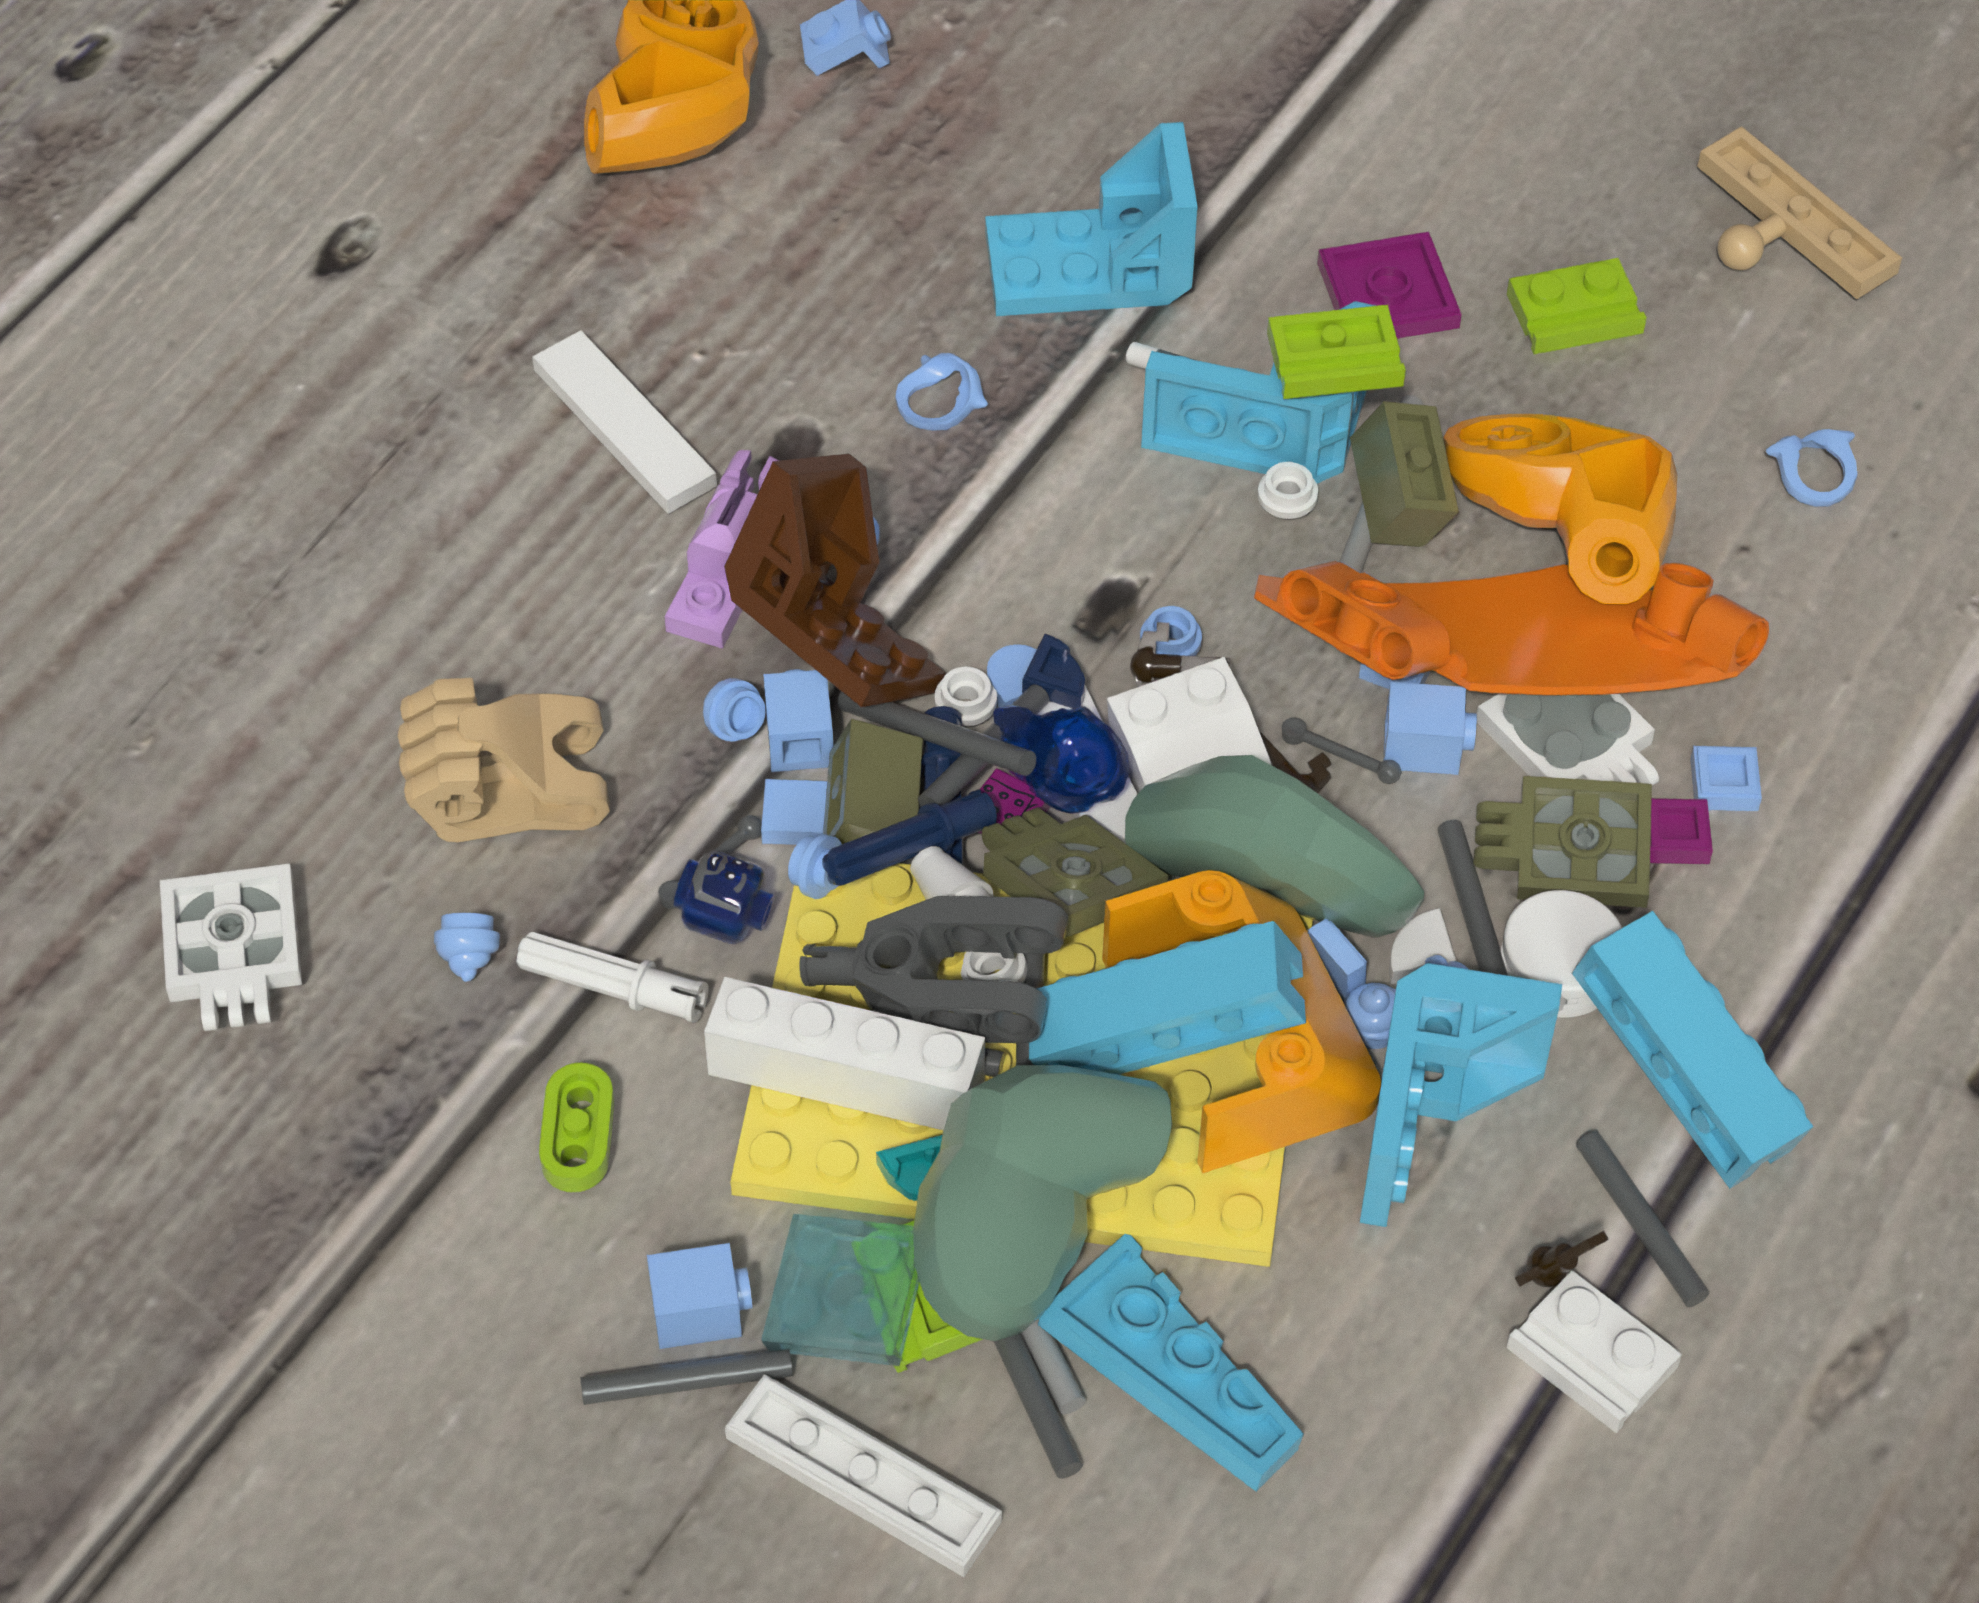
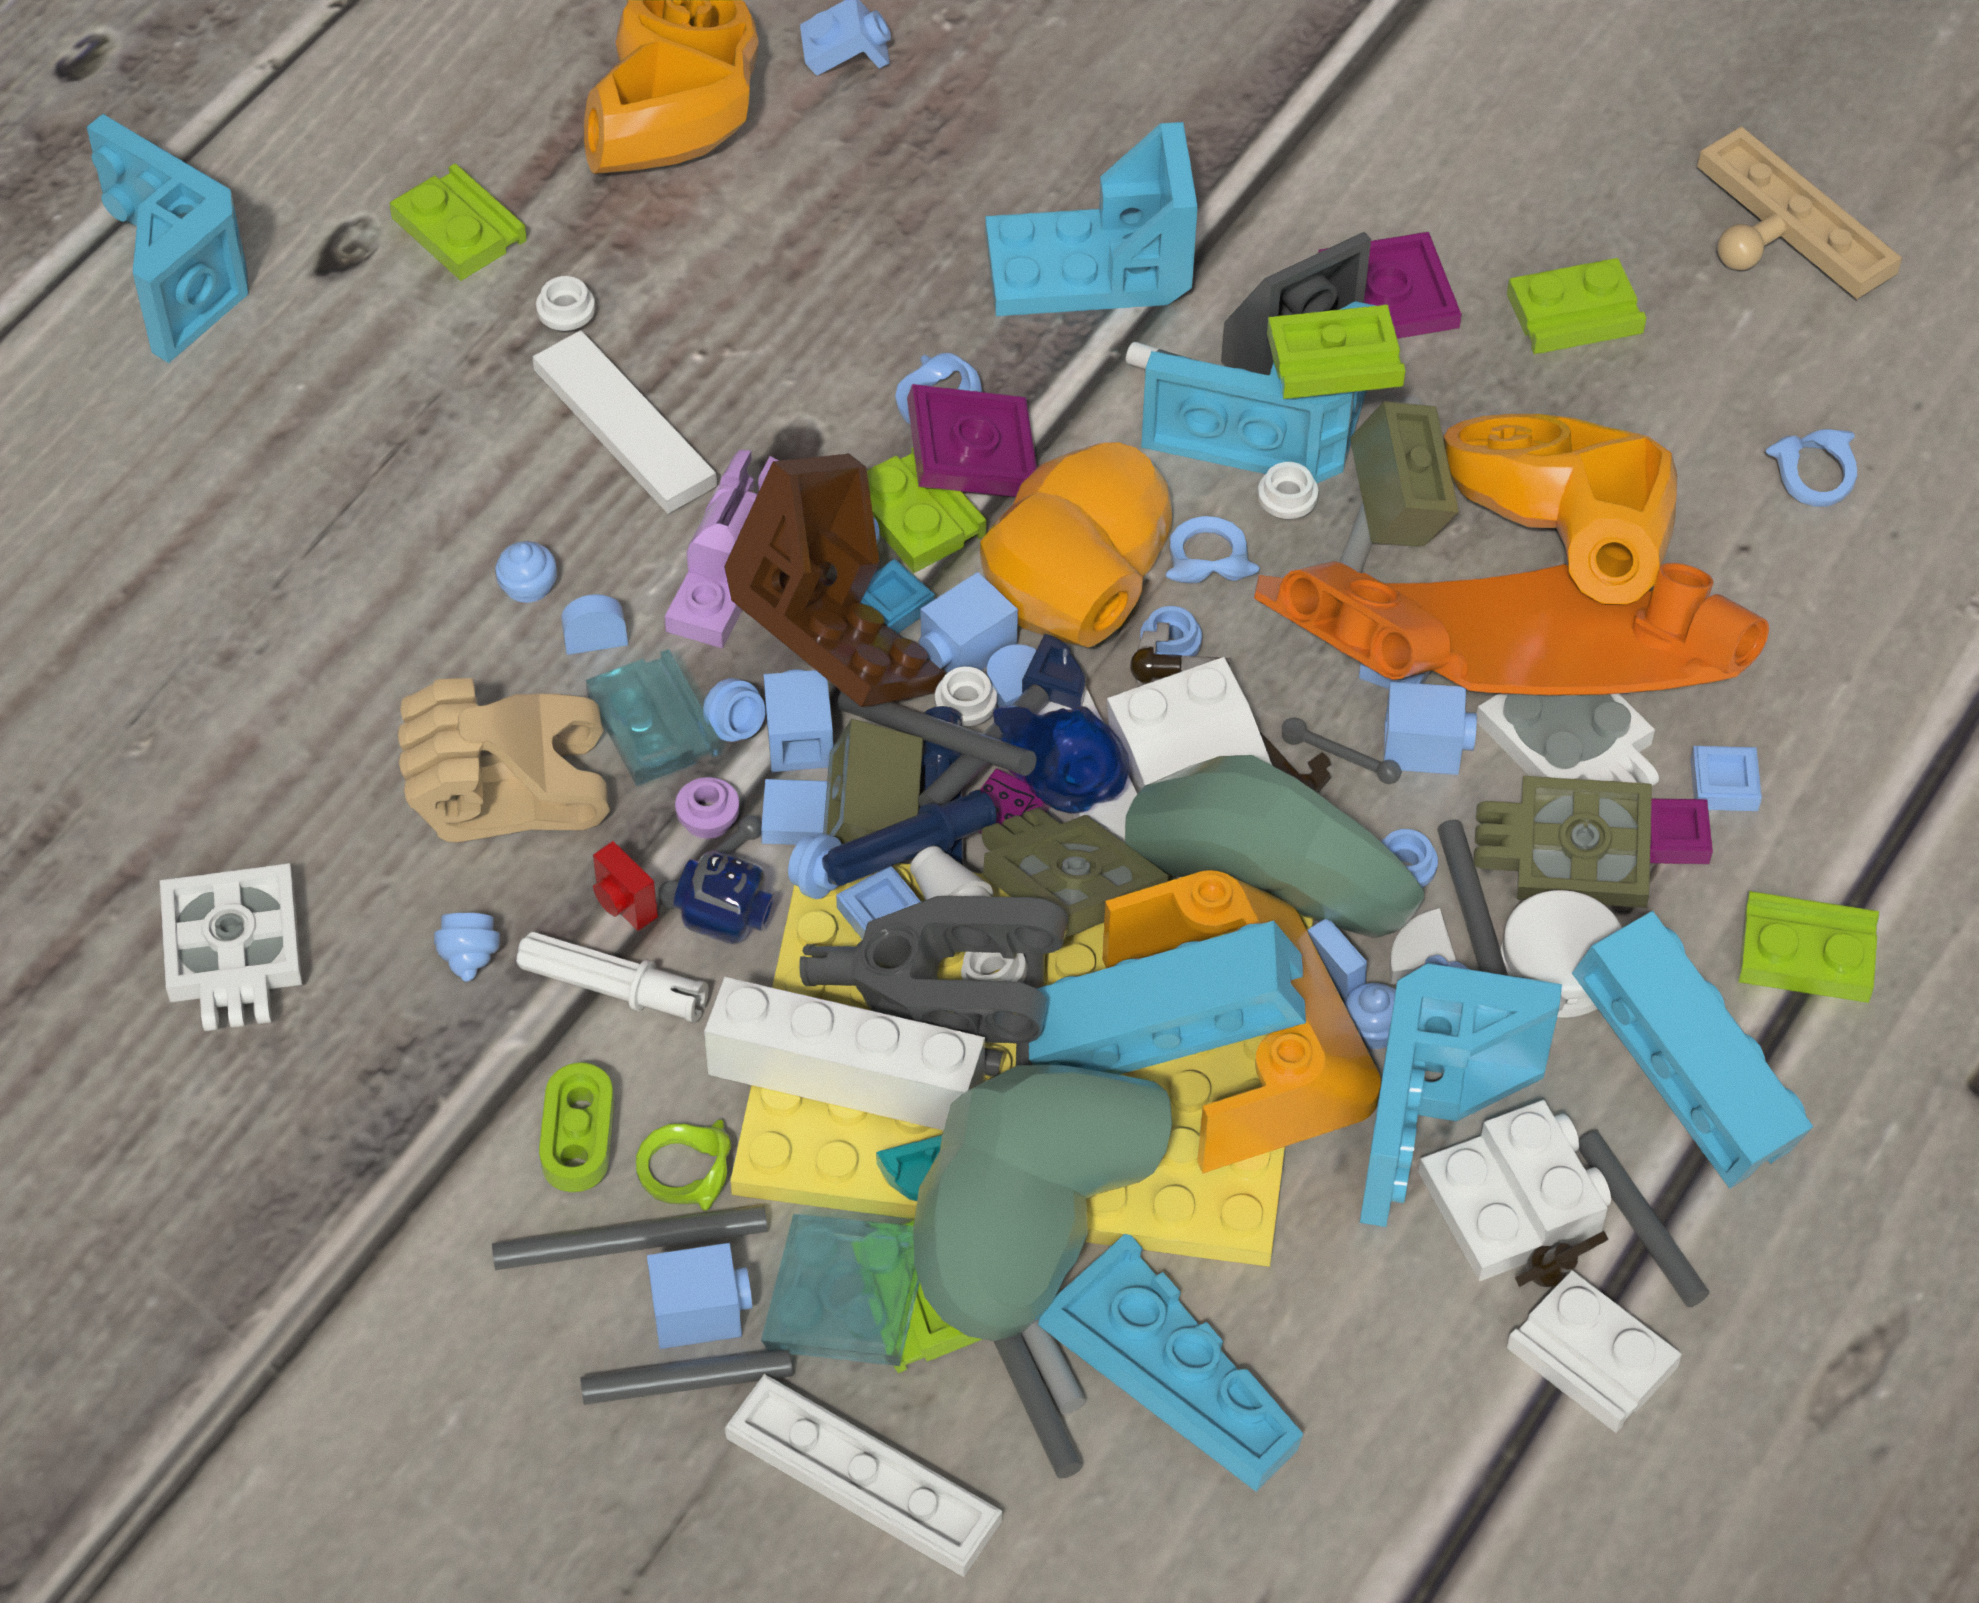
none -> medium azure bracket [87,114,249,363]
none -> lime plate [389,163,527,281]
none -> dark grey bar [492,1205,768,1270]
none -> light blue plate [495,541,557,603]
none -> white plate [536,276,595,331]
none -> light blue tile [561,594,628,655]
none -> clear light blue plate [585,649,721,786]
none -> red plate [593,841,658,931]
none -> lime piece [636,1119,731,1211]
none -> lavender plate [675,777,739,839]
none -> light blue tile [836,866,921,940]
none -> dark azure tile [860,559,935,634]
none -> lime plate [867,447,986,573]
none -> magenta tile [907,384,1037,497]
none -> light blue brick [919,572,1018,673]
none -> light orange piece [980,442,1172,648]
none -> light blue piece [1165,516,1260,583]
none -> dark grey slope [1221,232,1371,375]
none -> light blue plate [1381,829,1438,888]
none -> white plate [1418,1100,1611,1282]
none -> lime plate [1738,891,1879,1003]

